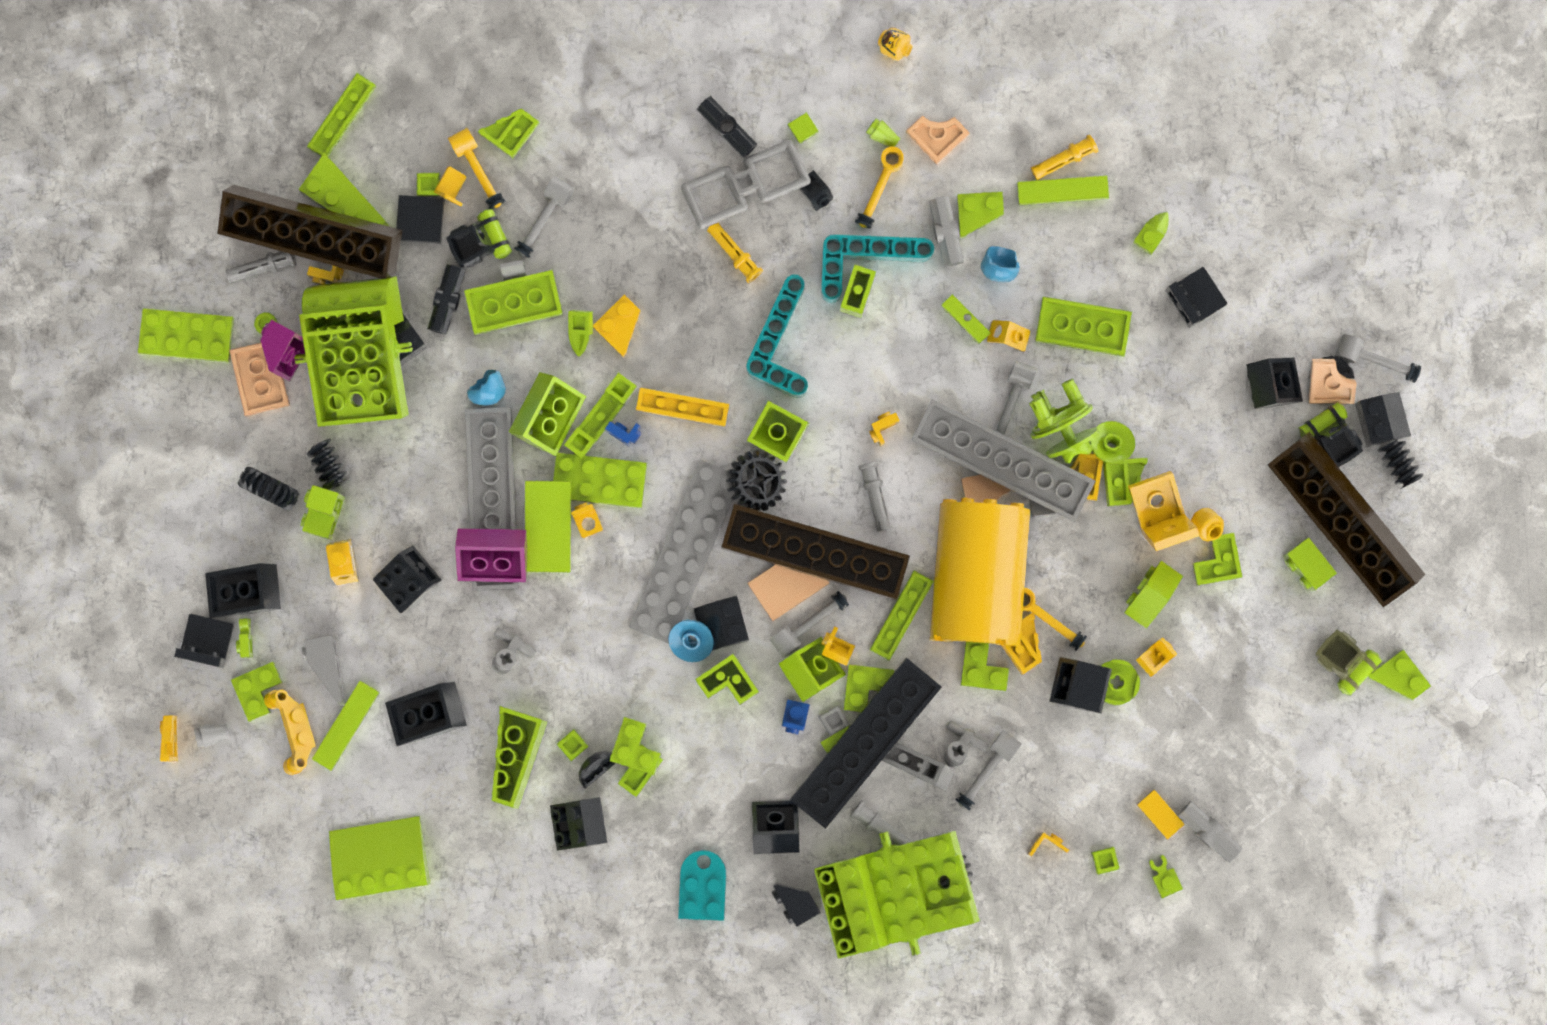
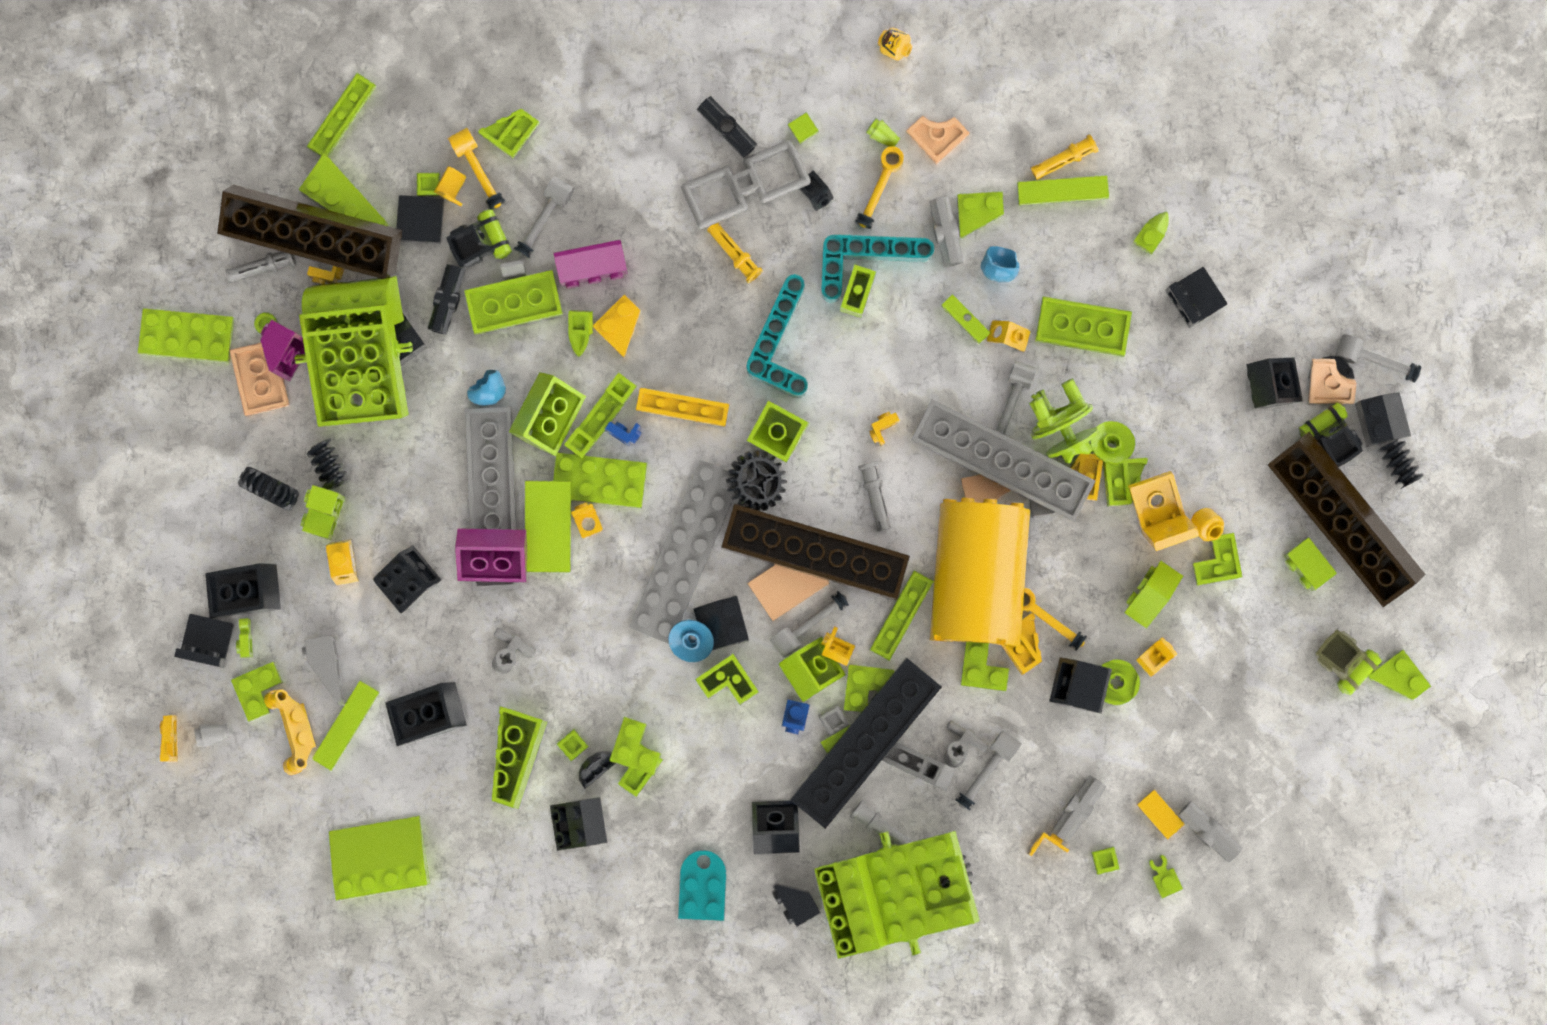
none -> magenta slope [553,240,628,289]
none -> light grey piece [1051,775,1107,843]

